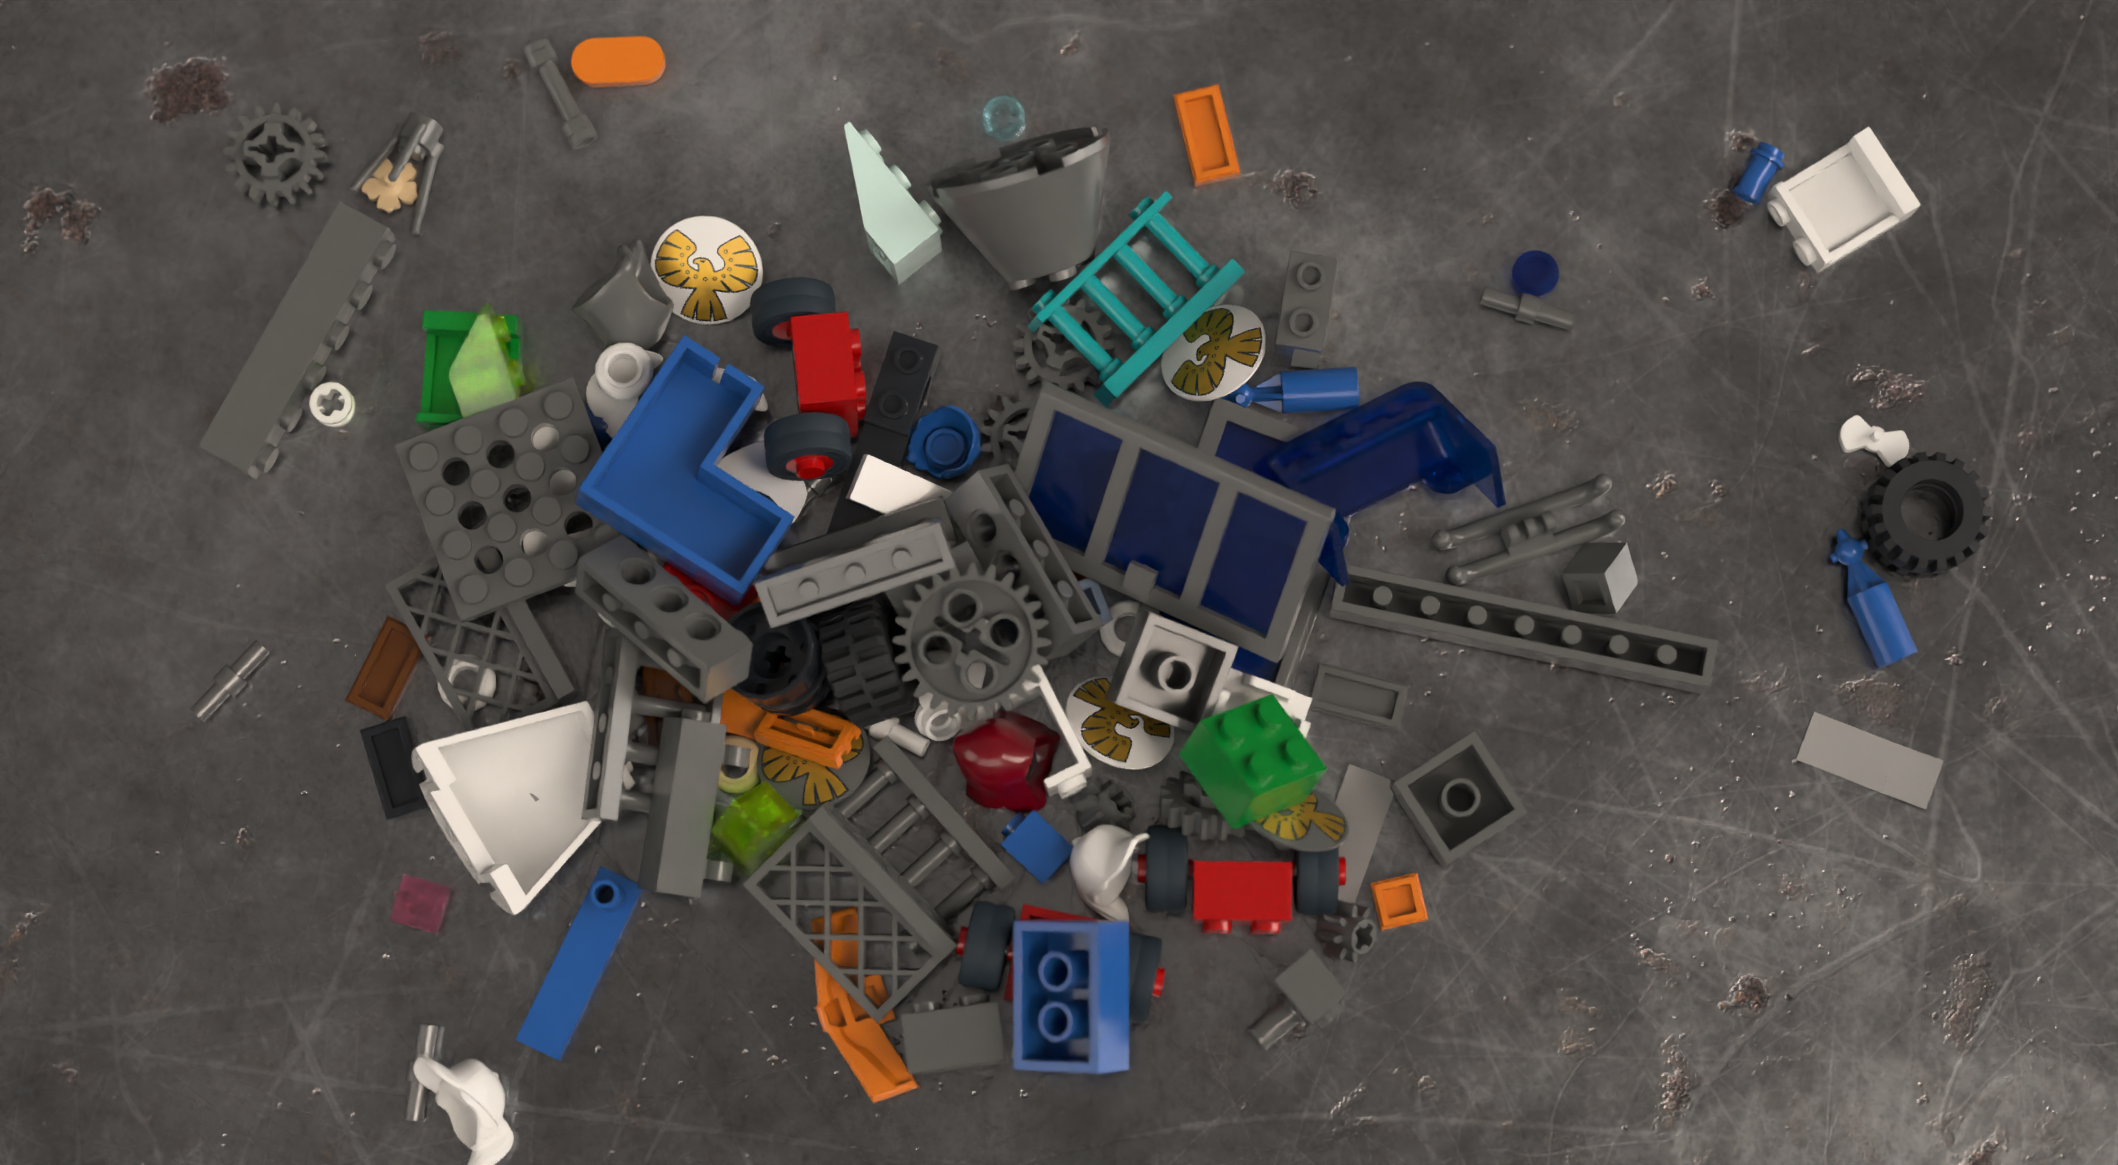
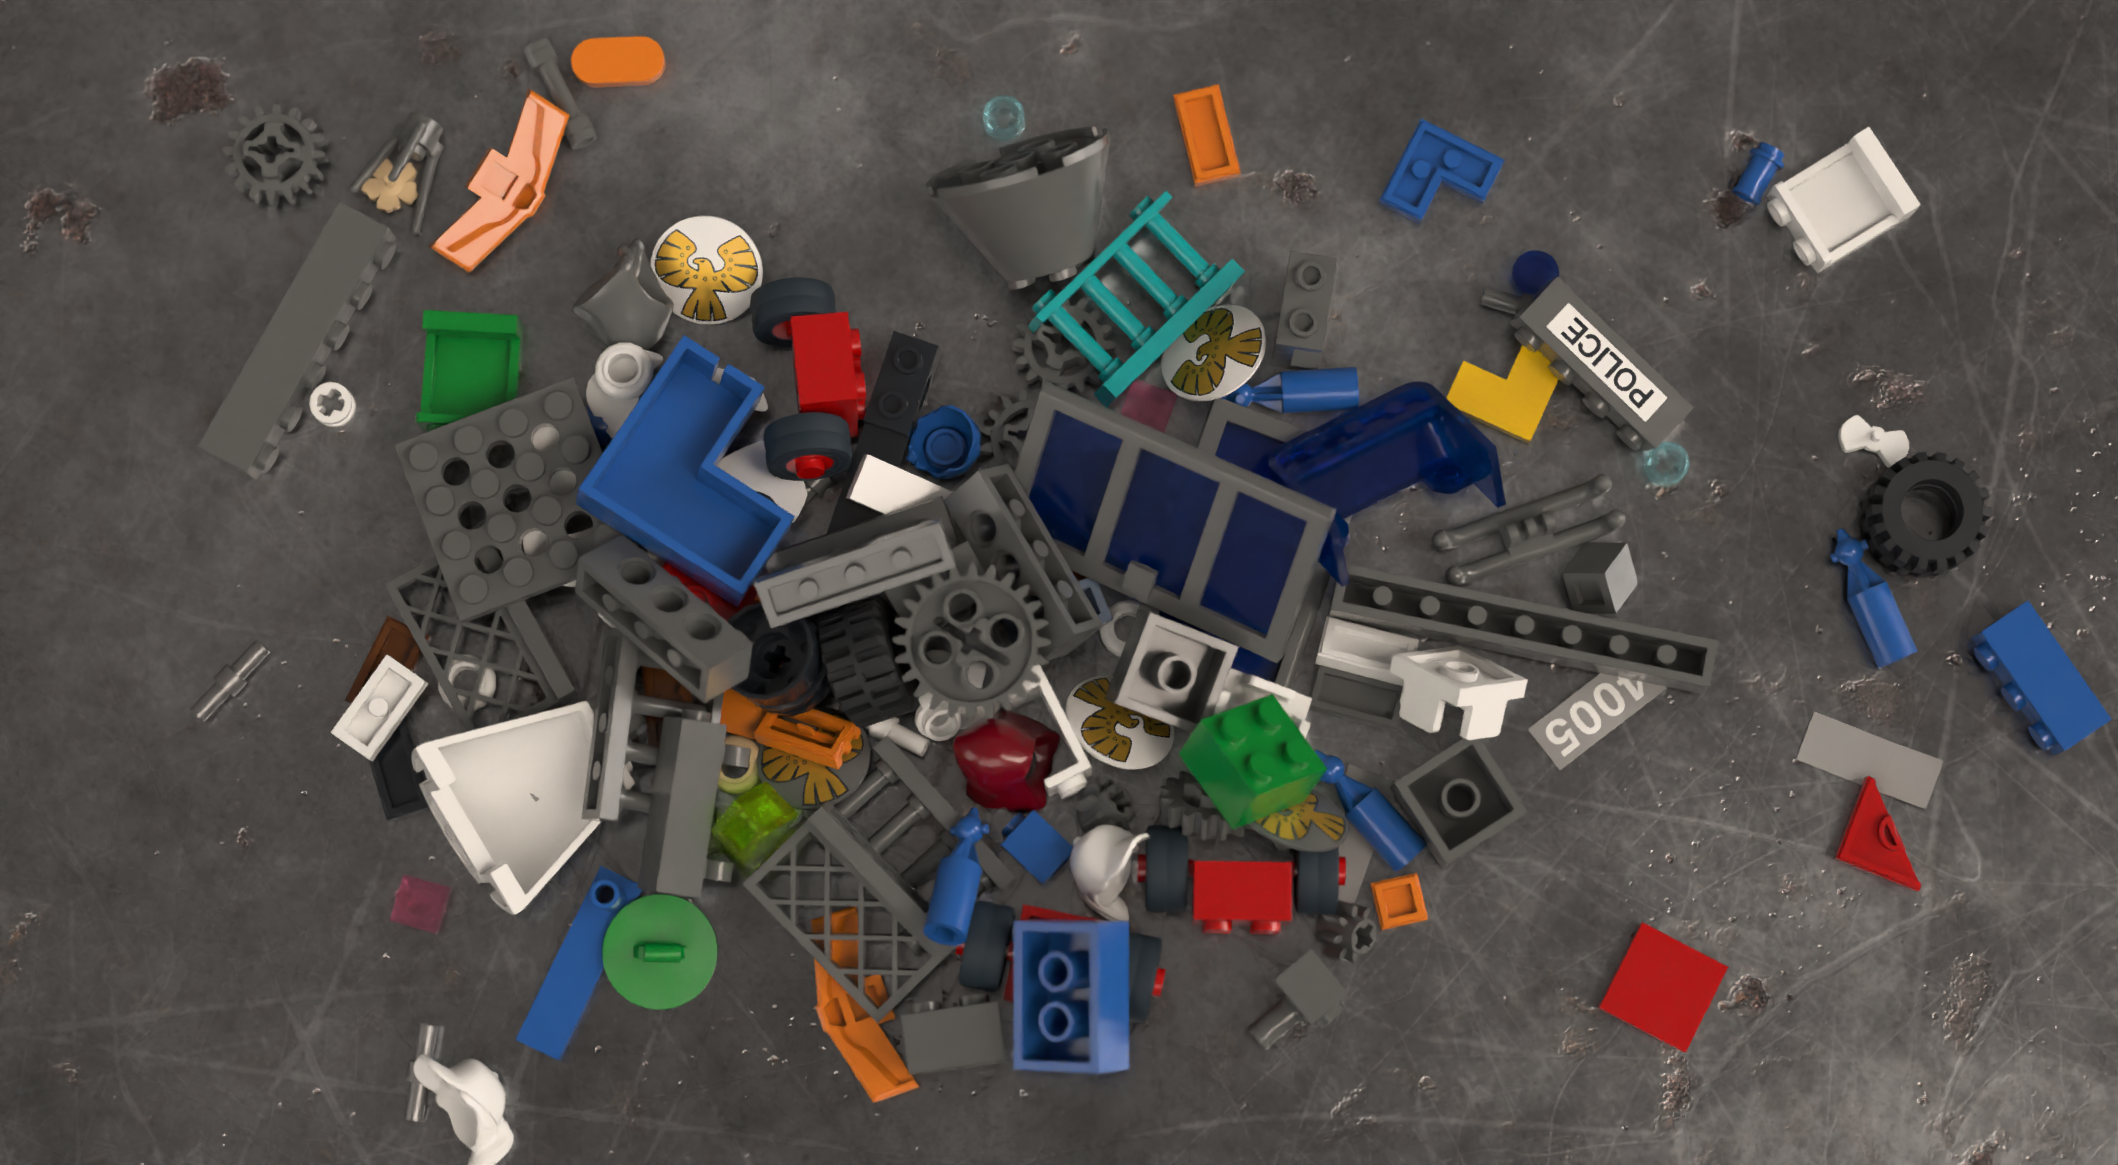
clear neon green slope [448,303,526,418] -> none
light aqua slope [844,121,943,285] -> none
none -> white plate [331,655,429,762]
none -> plate [428,88,570,273]
none -> green shield [602,894,717,1010]
none -> blue wheel [923,807,989,946]
none -> clear pink tile [1121,379,1178,434]
none -> white tile [1315,616,1419,686]
none -> blue wheel [1315,750,1427,873]
none -> blue tile [1378,119,1505,224]
none -> white panel [1390,646,1527,740]
none -> yellow tile [1443,345,1559,444]
none -> dark grey brick [1509,276,1694,452]
none -> light grey sticker [1528,673,1667,770]
none -> red tile [1597,922,1728,1053]
none -> clear light blue bush [1644,442,1690,487]
none -> red tile [1833,776,1922,892]
none -> blue brick [1971,601,2112,756]

